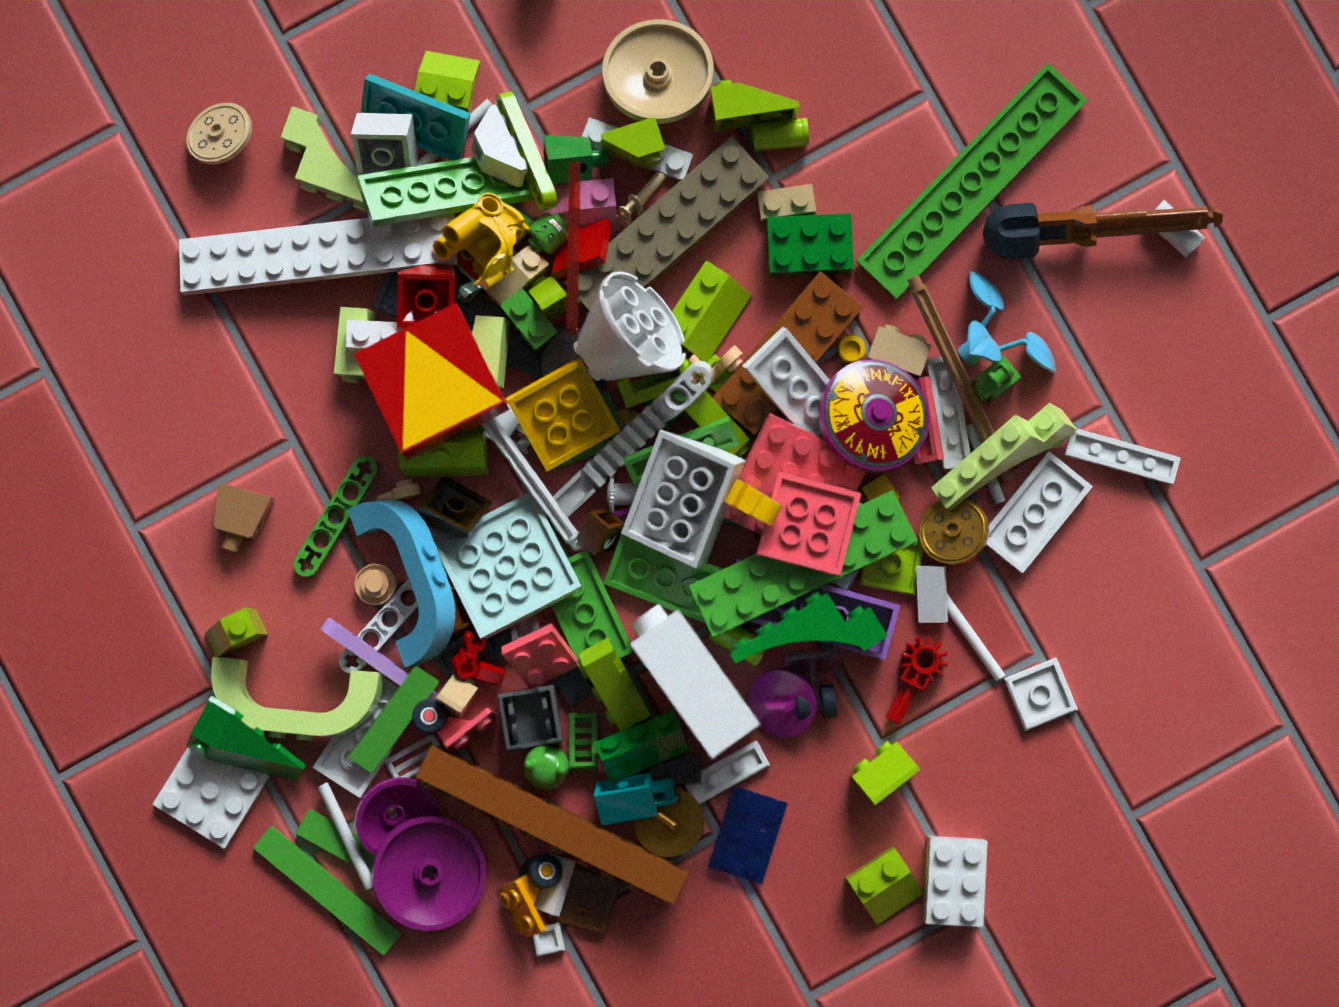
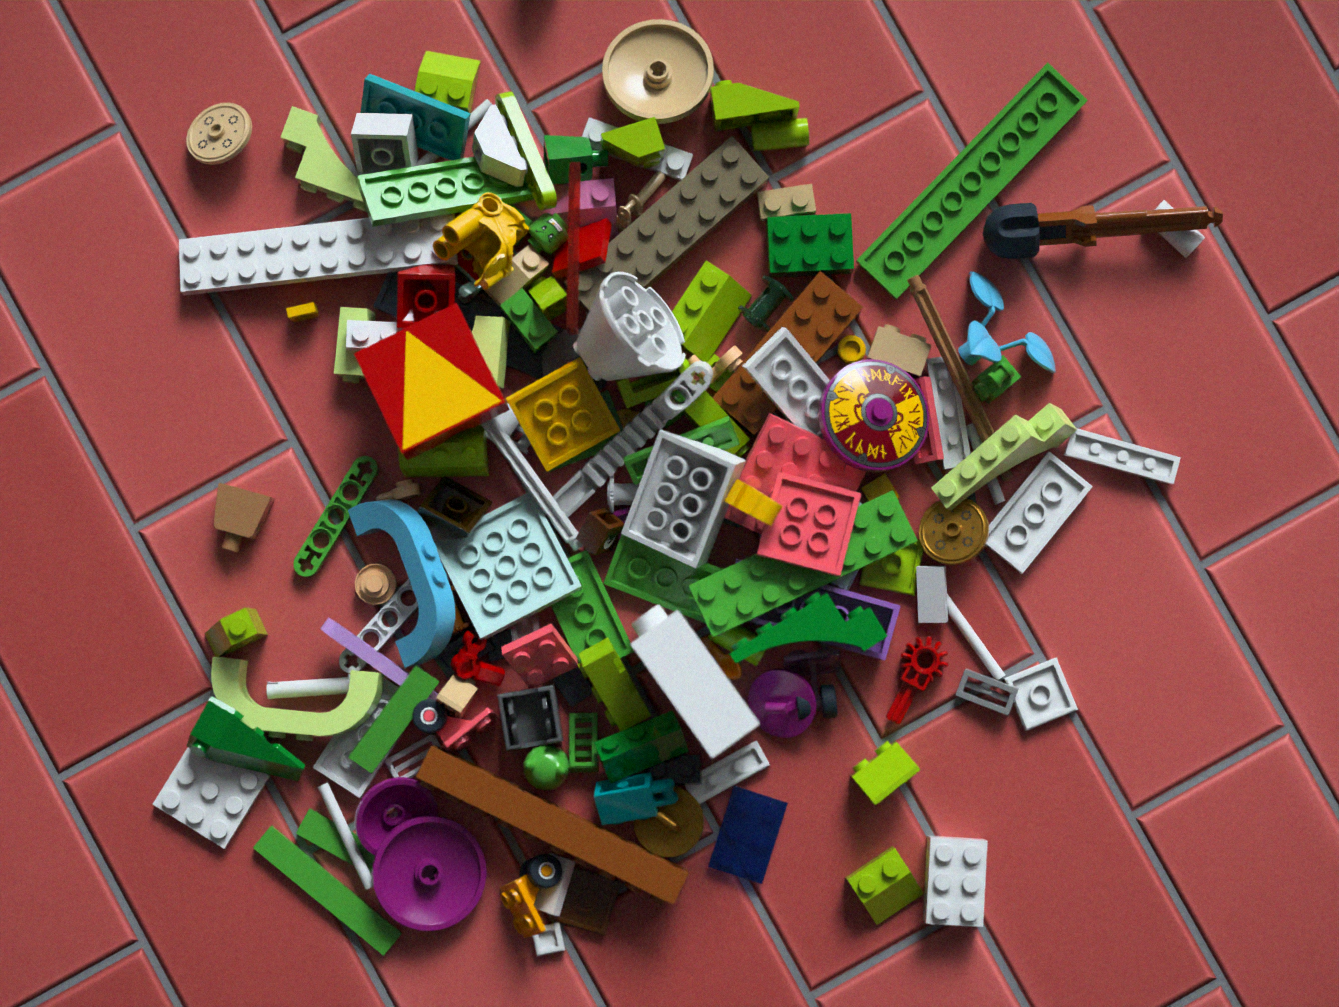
none -> white pin [267,674,350,700]
none -> yellow tile [286,302,319,322]
none -> orange piece [700,636,742,680]
none -> clear green hose [738,276,794,332]
none -> light grey tile [956,668,1019,716]

